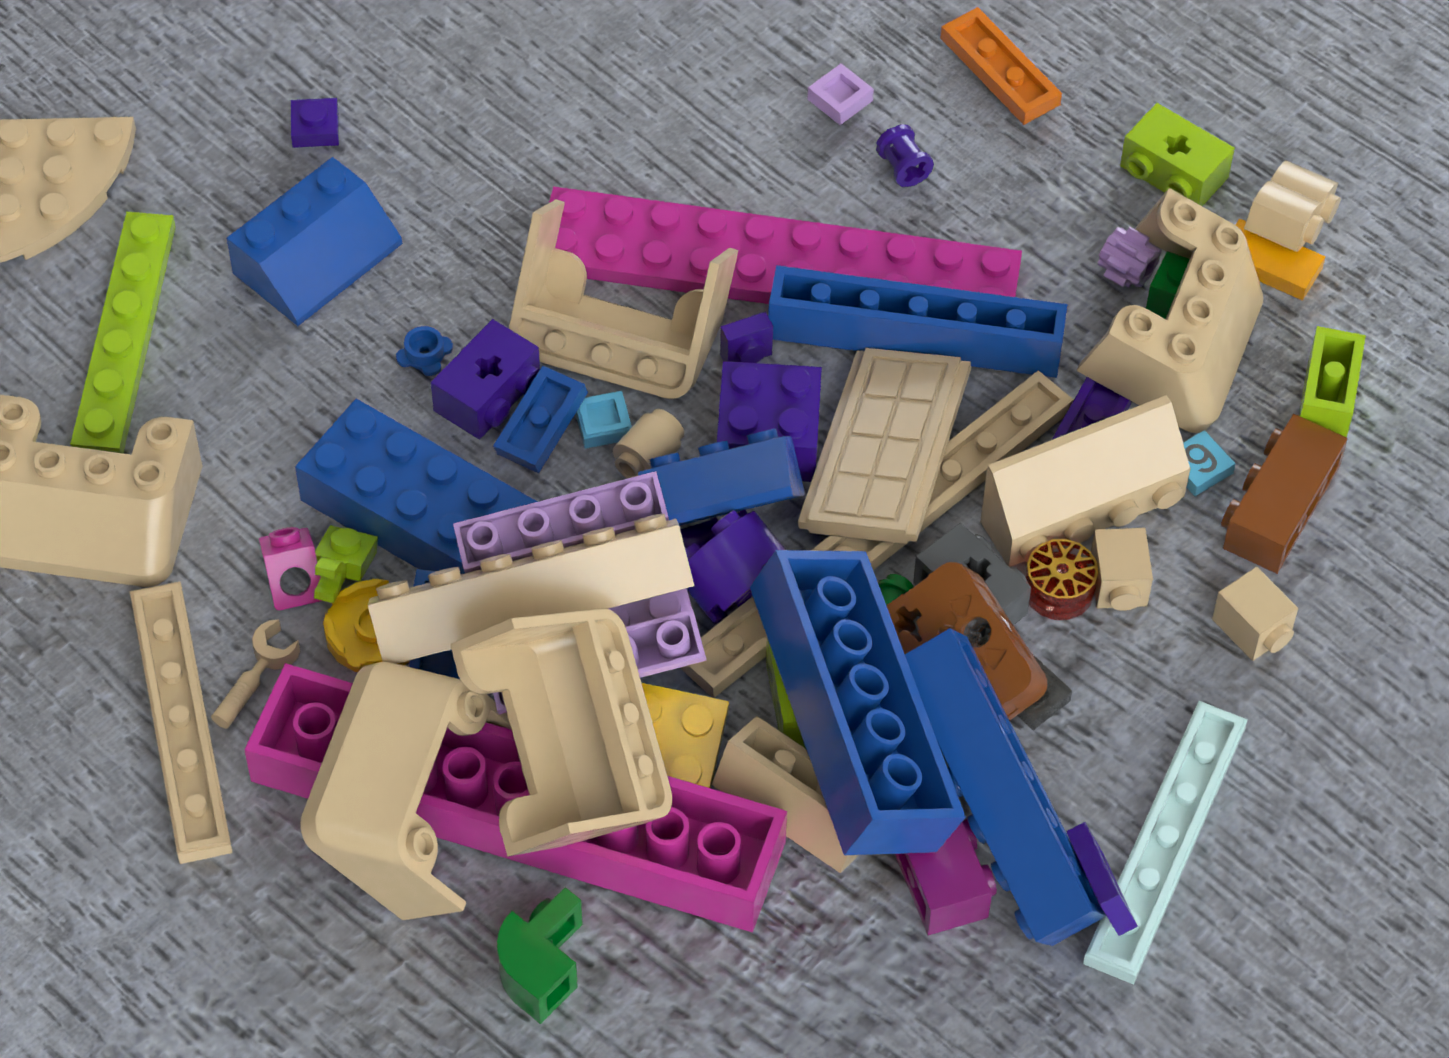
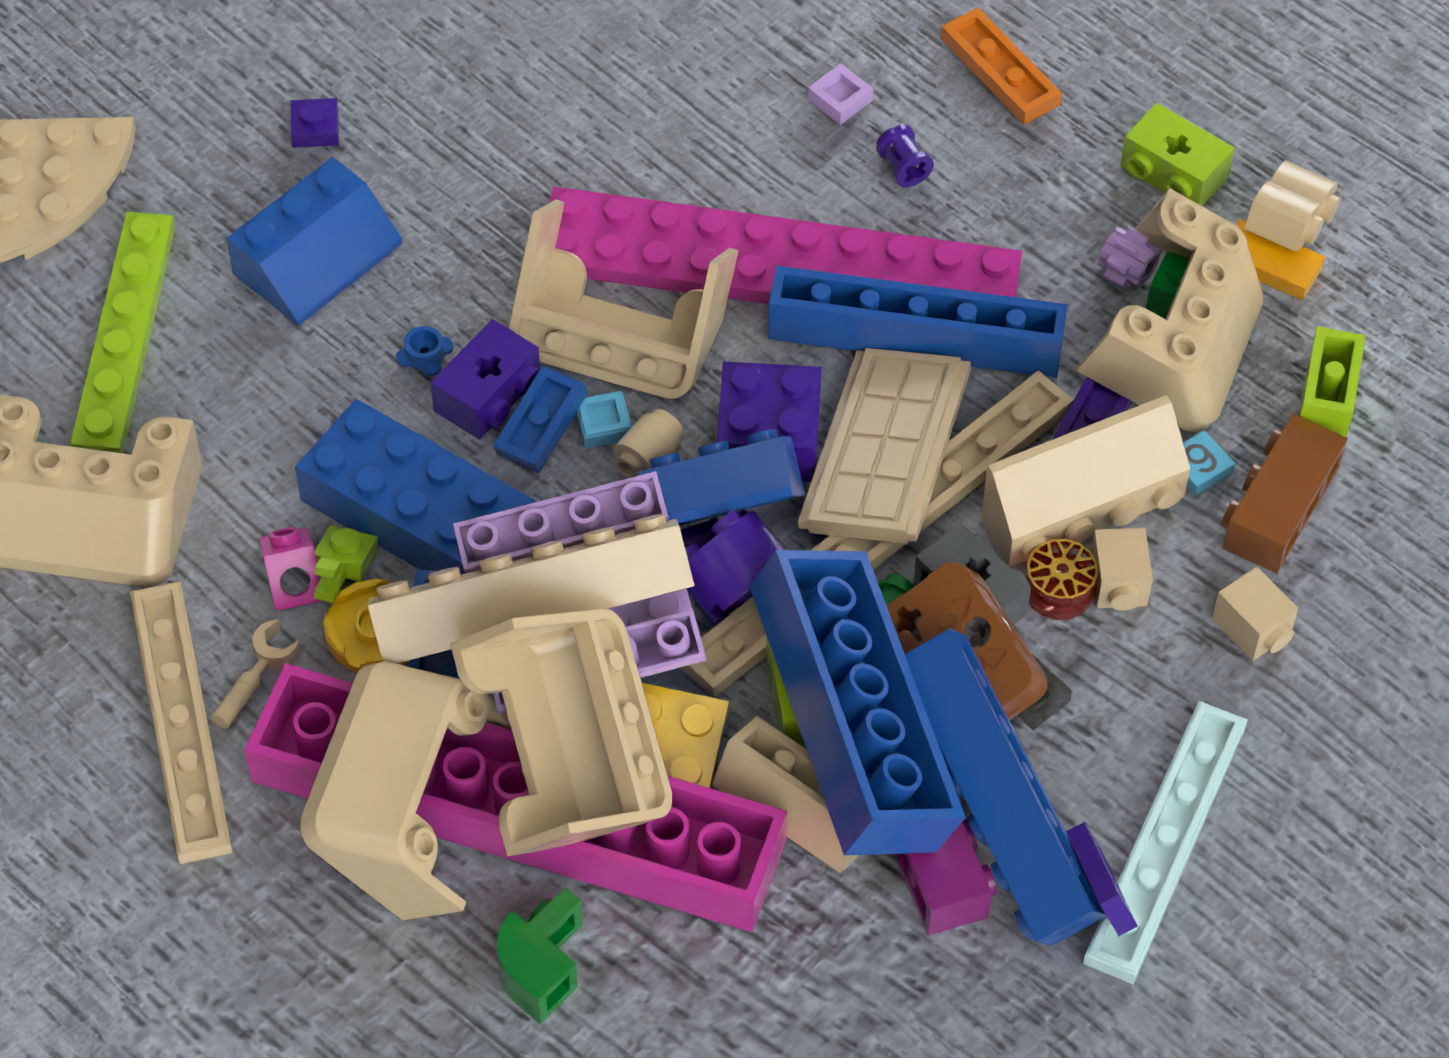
dark purple plate [720,311,773,363] -> none

